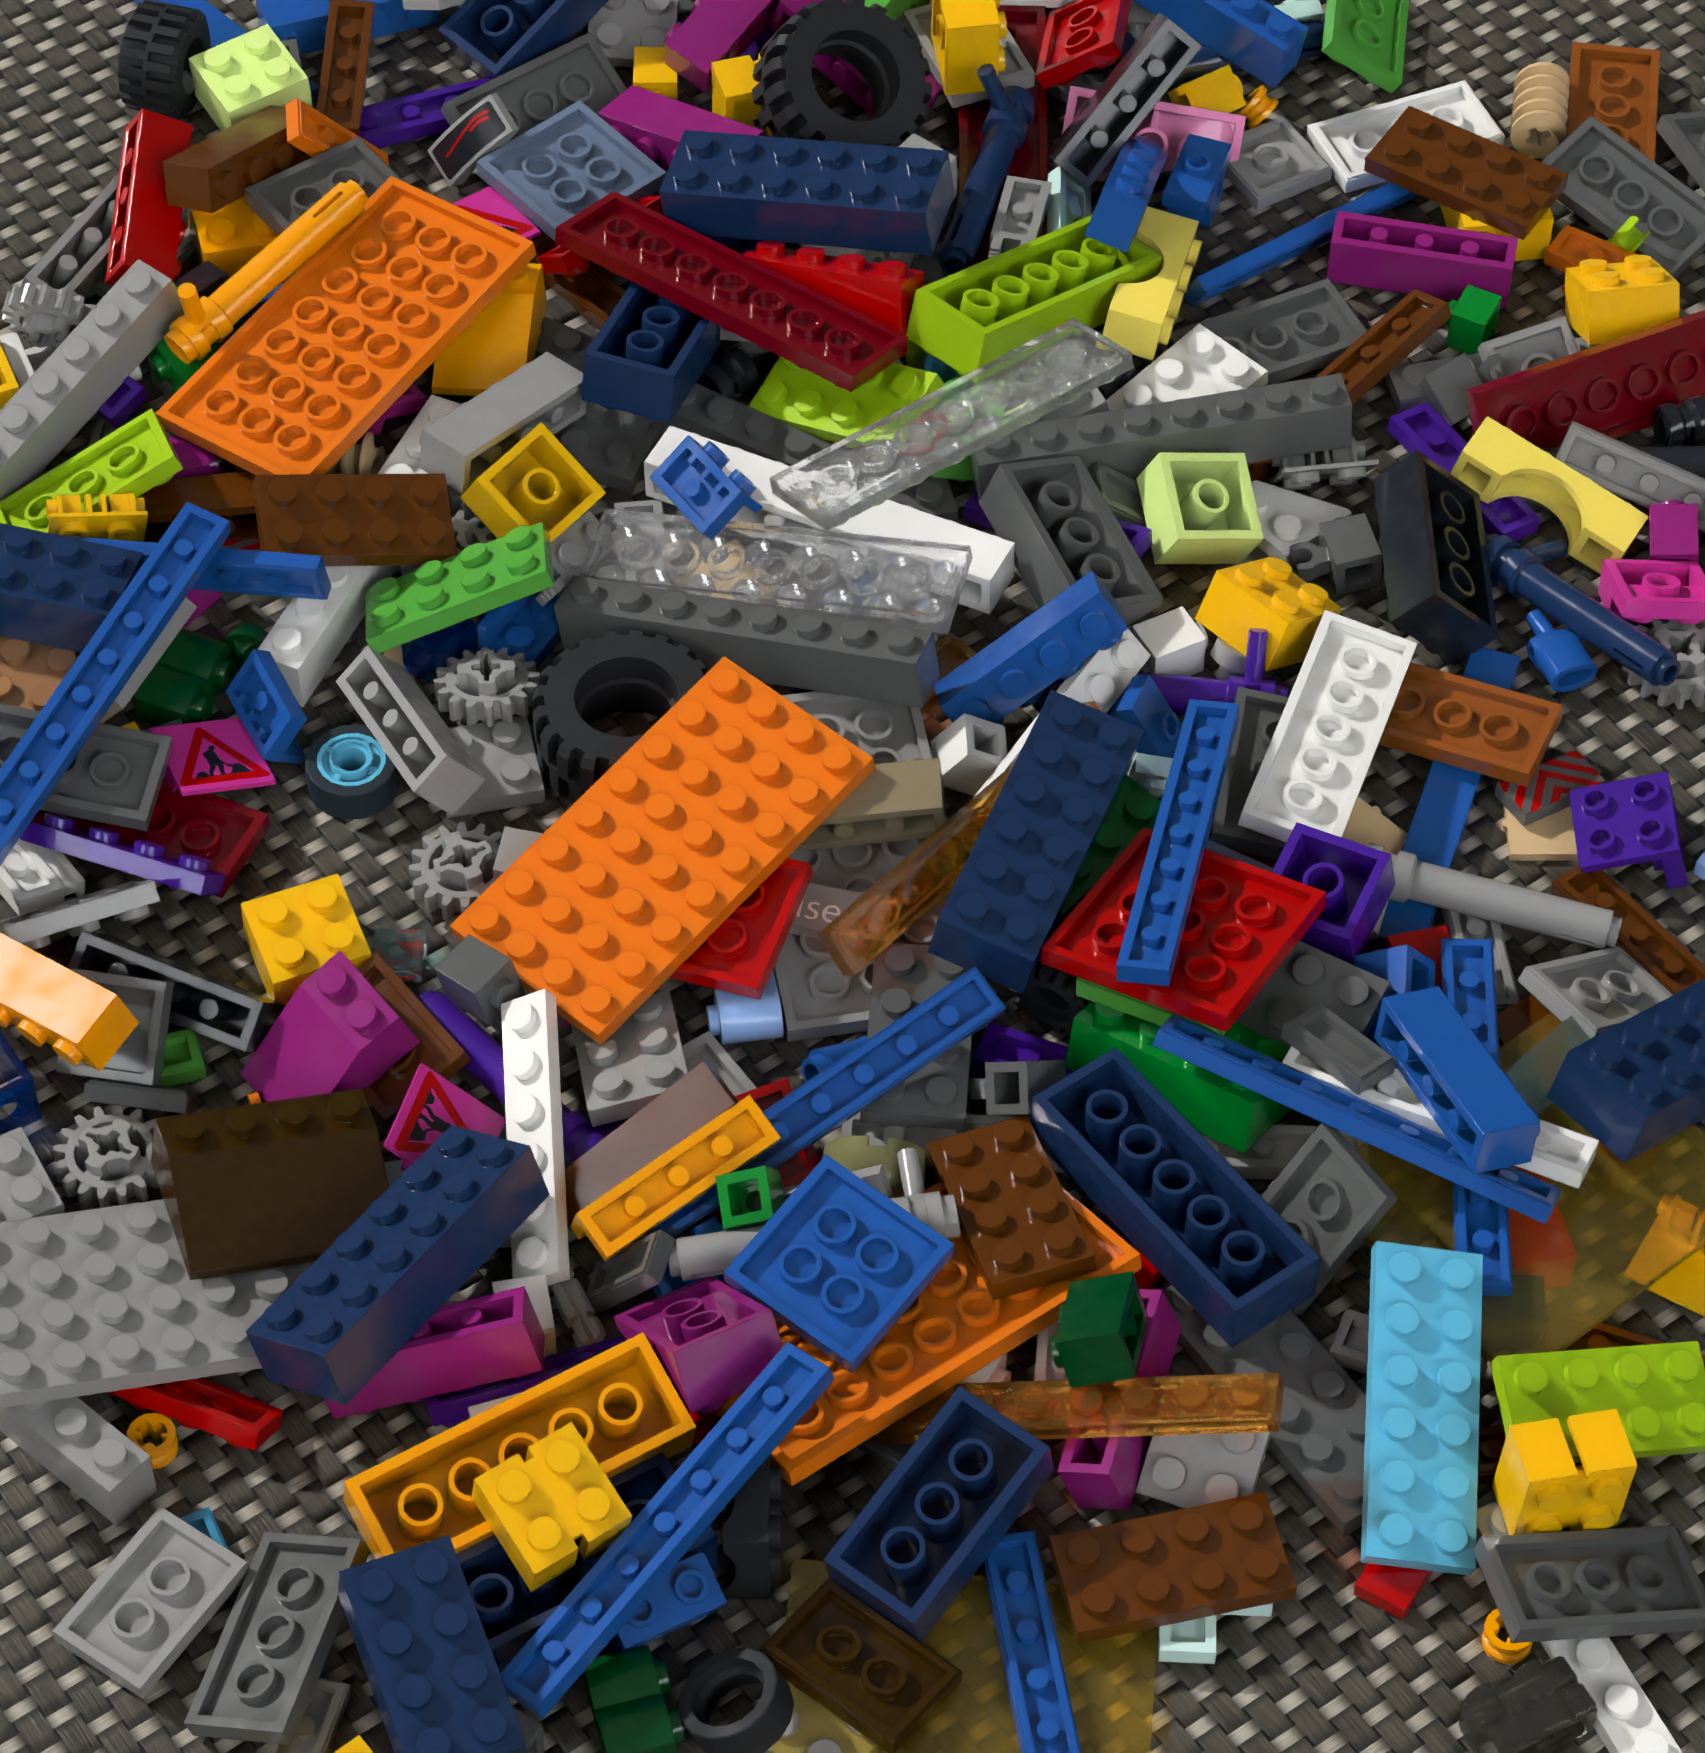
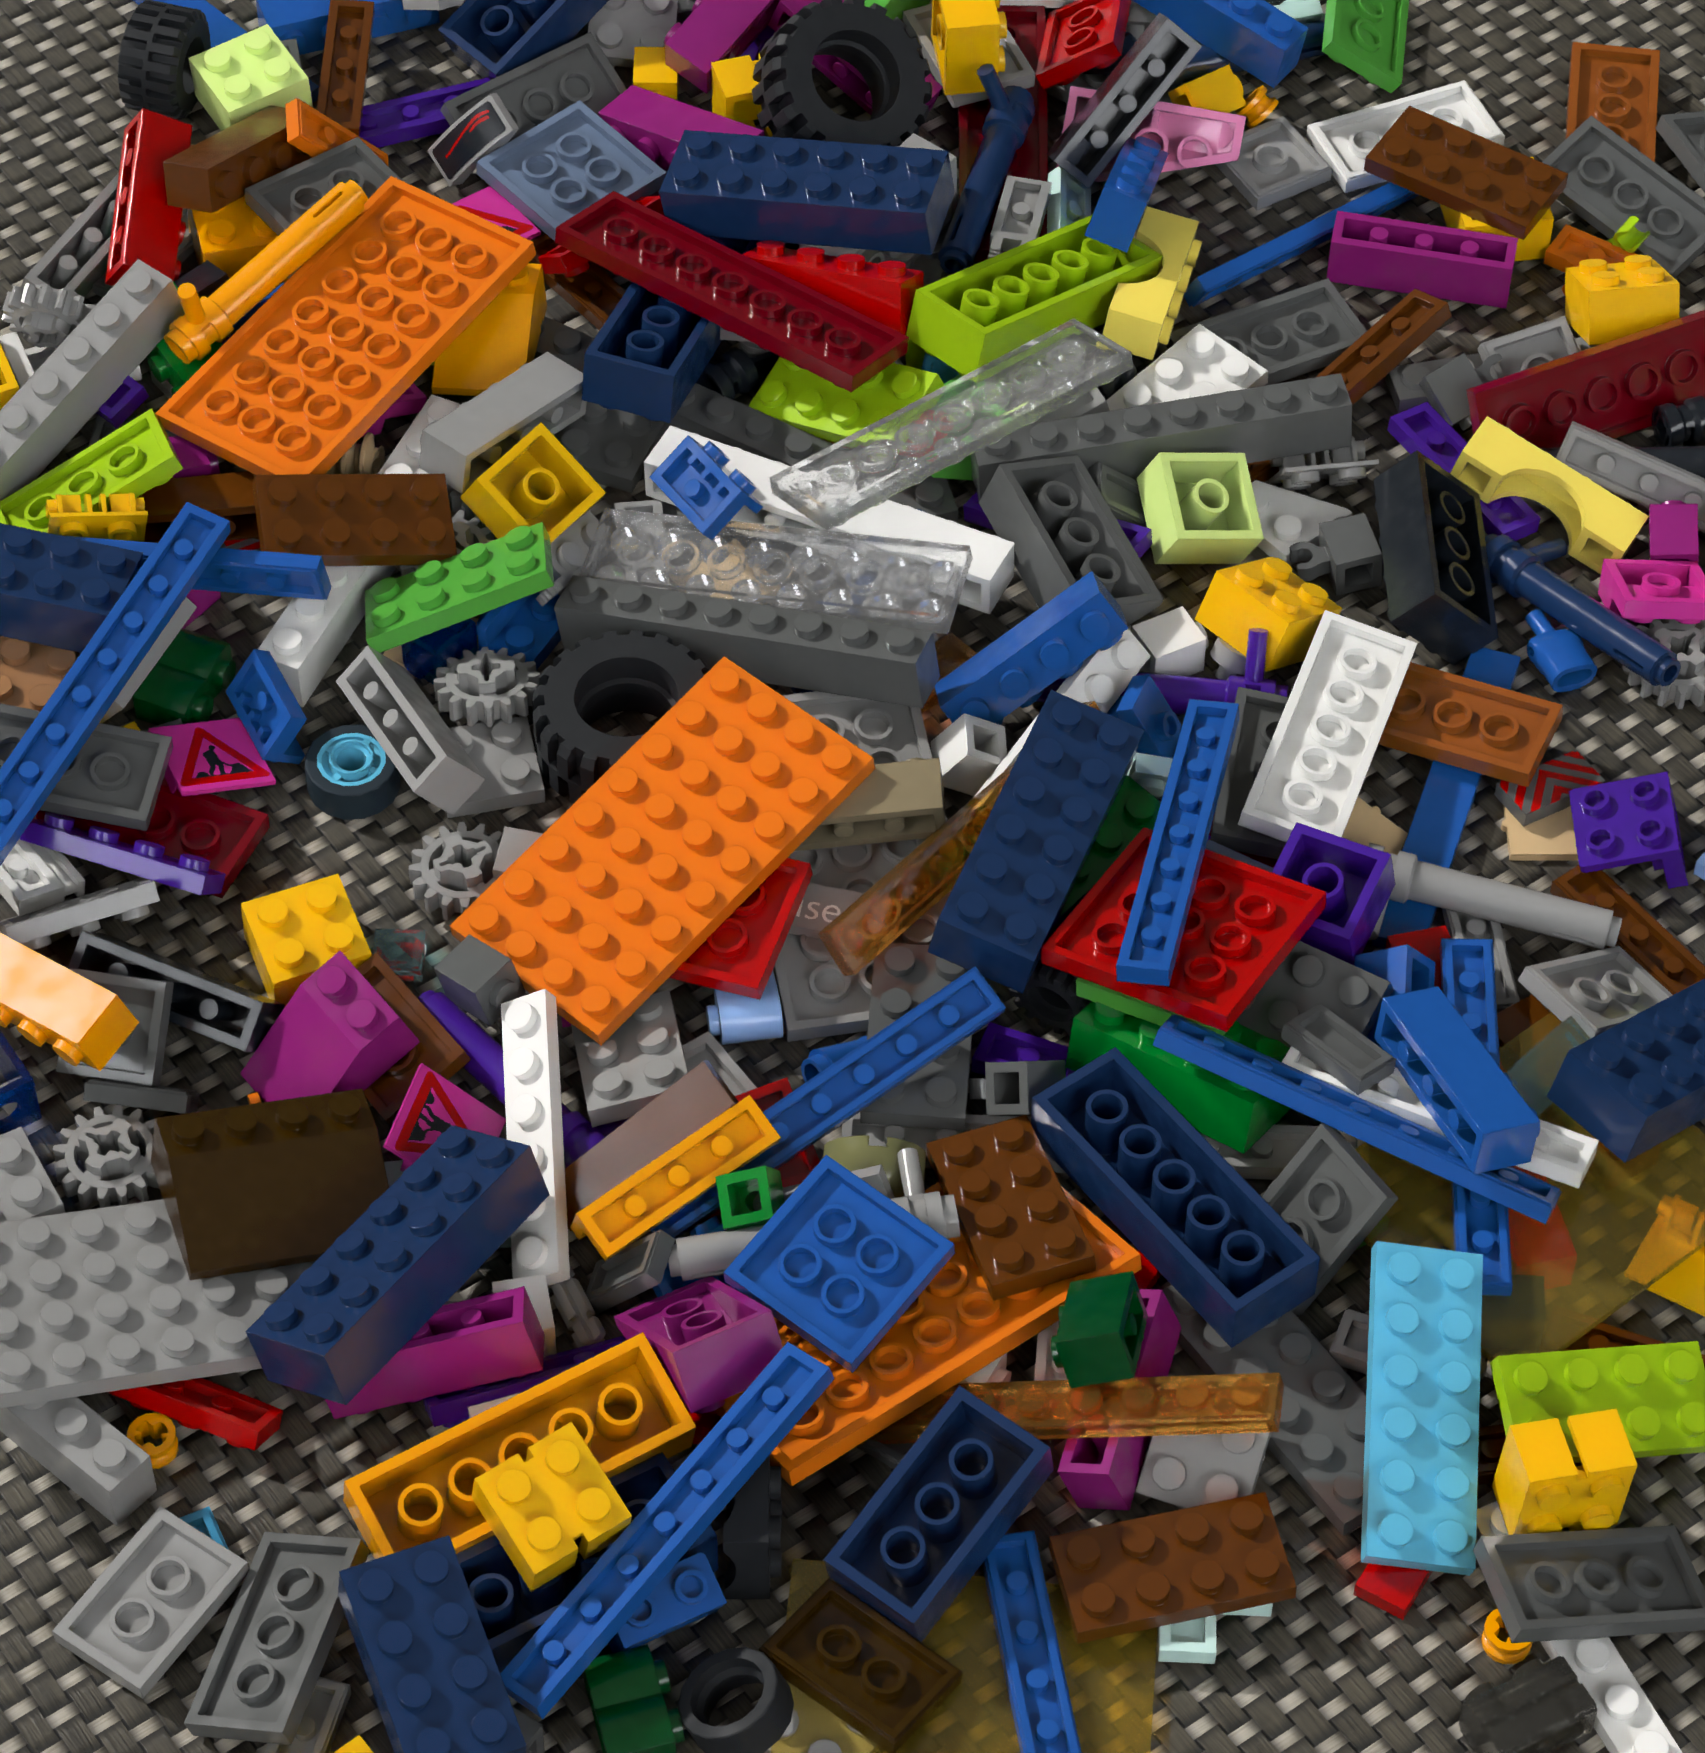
bright green tile [160,1029,207,1087] -> none
dark green tile [224,623,269,668] -> none
blue brick [1162,134,1232,227] -> none
green plate [1443,285,1502,354] -> none
tan piece [1510,62,1570,159] -> none

